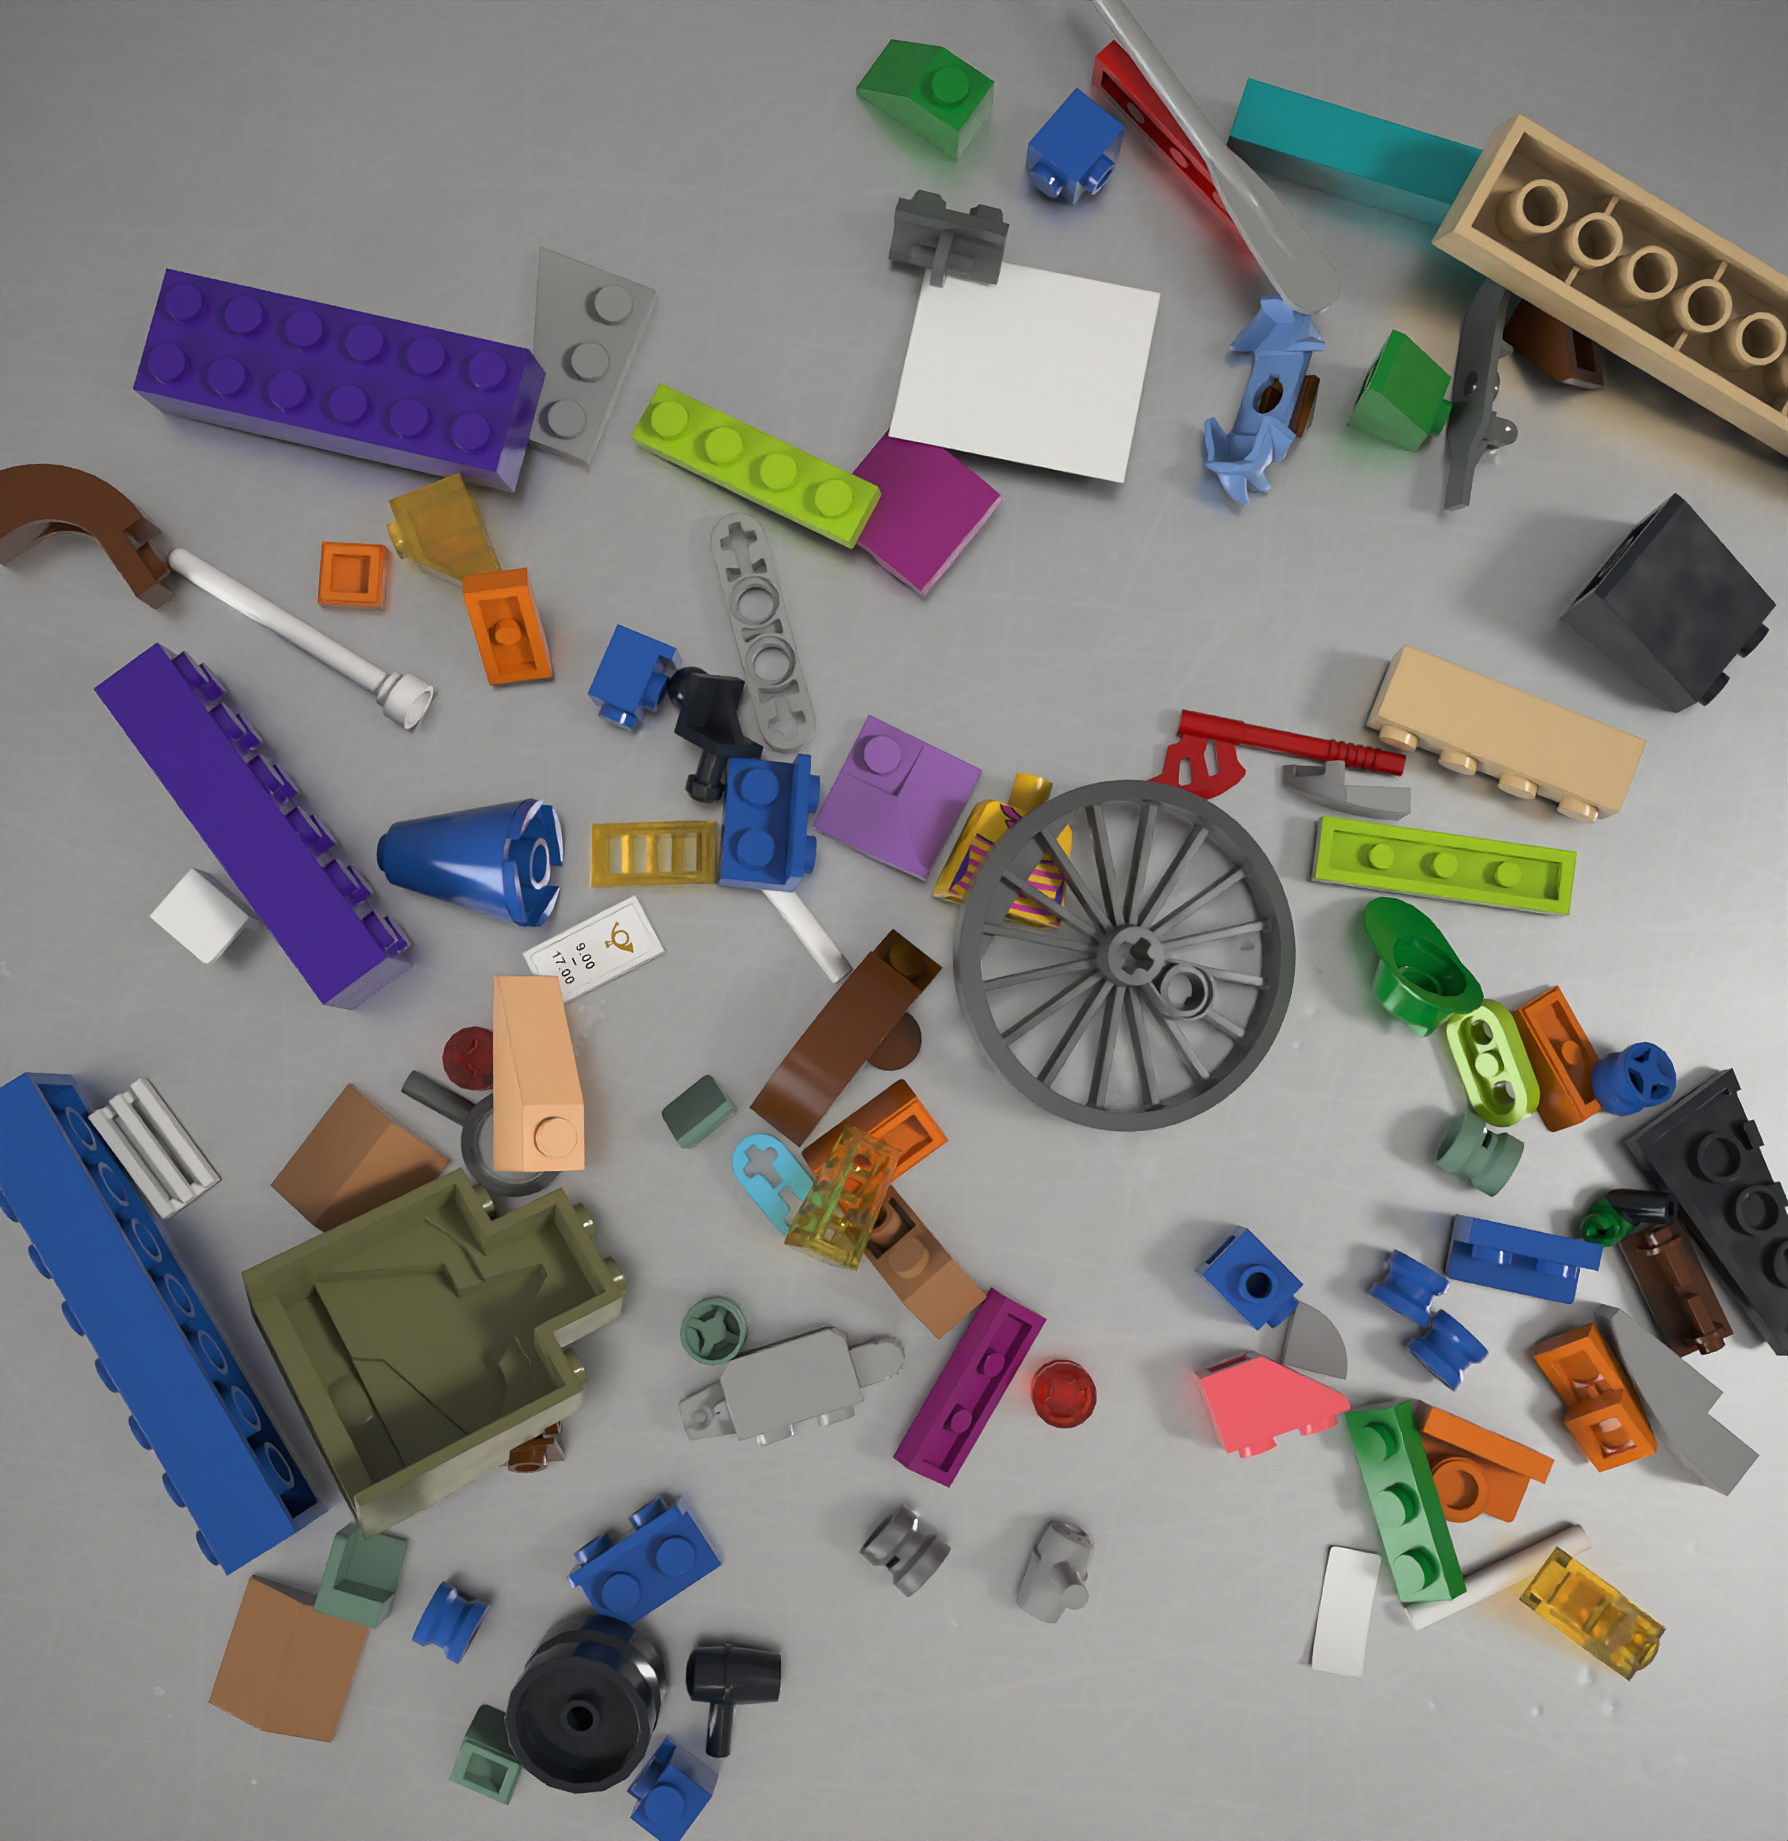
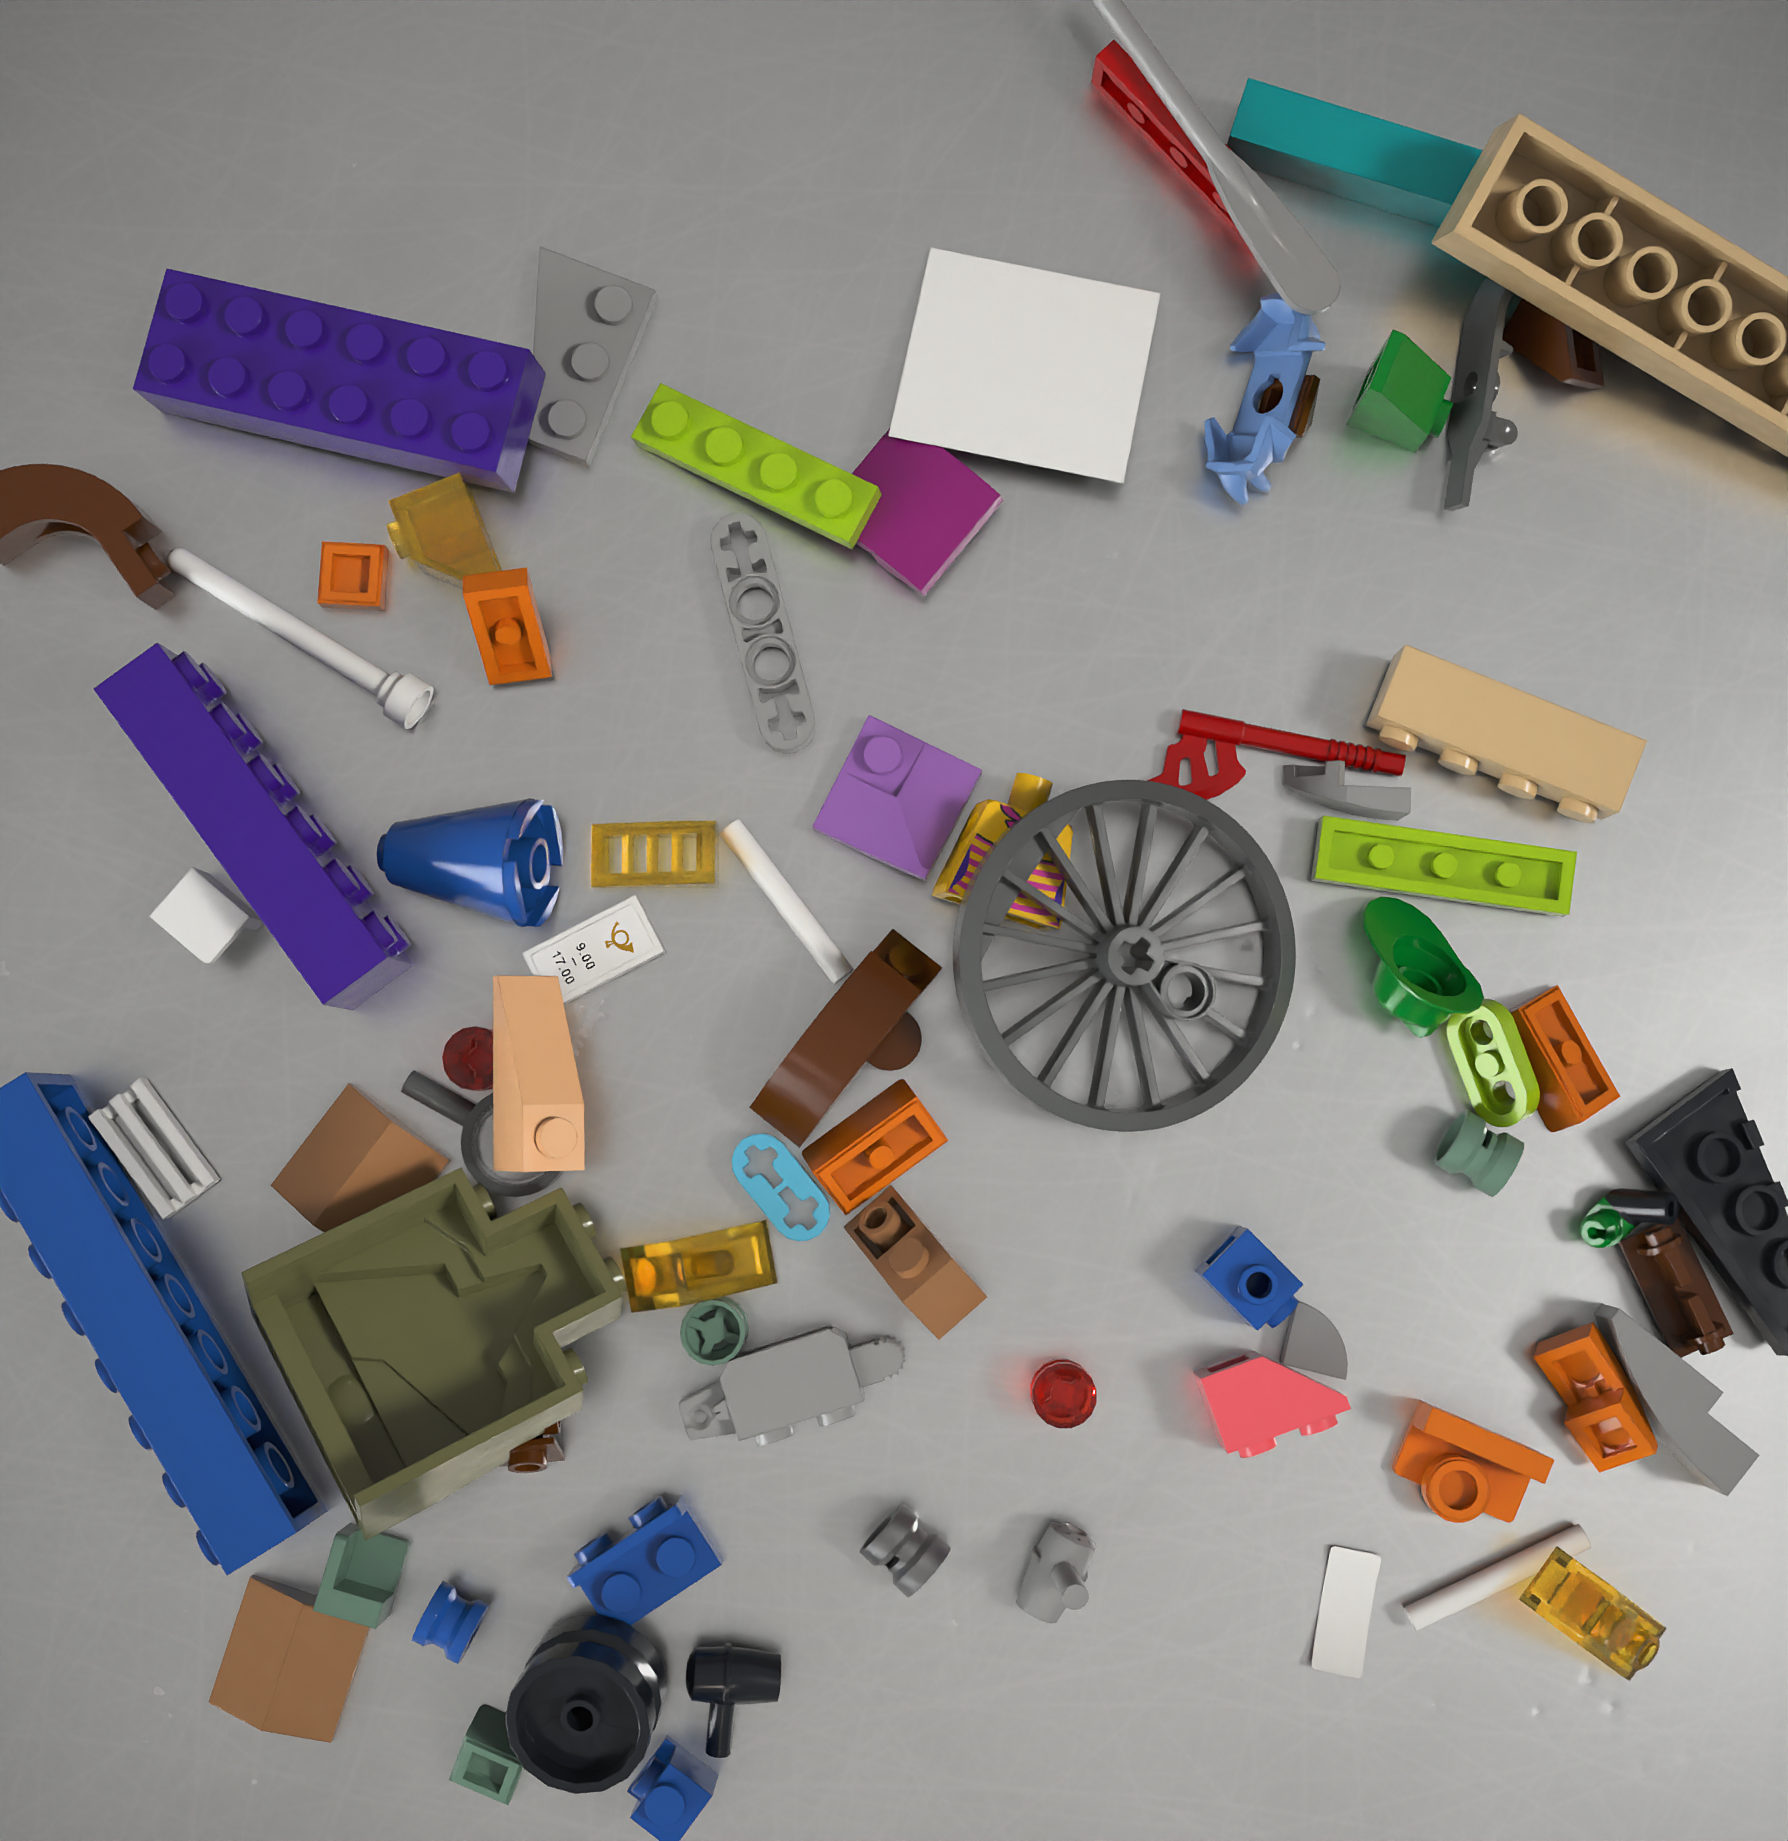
blue brick [587,624,682,731] -> none
sand green slope [662,1075,737,1149] -> none
black piece [668,666,764,804] -> none
blue bracket [717,753,820,893] -> none
clear yellow slope [783,1125,902,1271] -> none
green slope [856,39,994,161] -> none
dark grey hips [888,190,1010,288] -> none
magenta plate [893,1287,1047,1488] -> none
blue brick [1025,87,1125,206] -> none
green plate [1344,1400,1467,1602] -> none
blue wheel [1368,1249,1451,1328] -> none
blue wheel [1405,1309,1489,1392] -> none
blue bracket [1445,1214,1603,1304] -> none
black slope [1559,493,1776,713] -> none
blue wheel [1591,1042,1676,1117] -> none
none -> clear yellow slope [620,1220,778,1313]

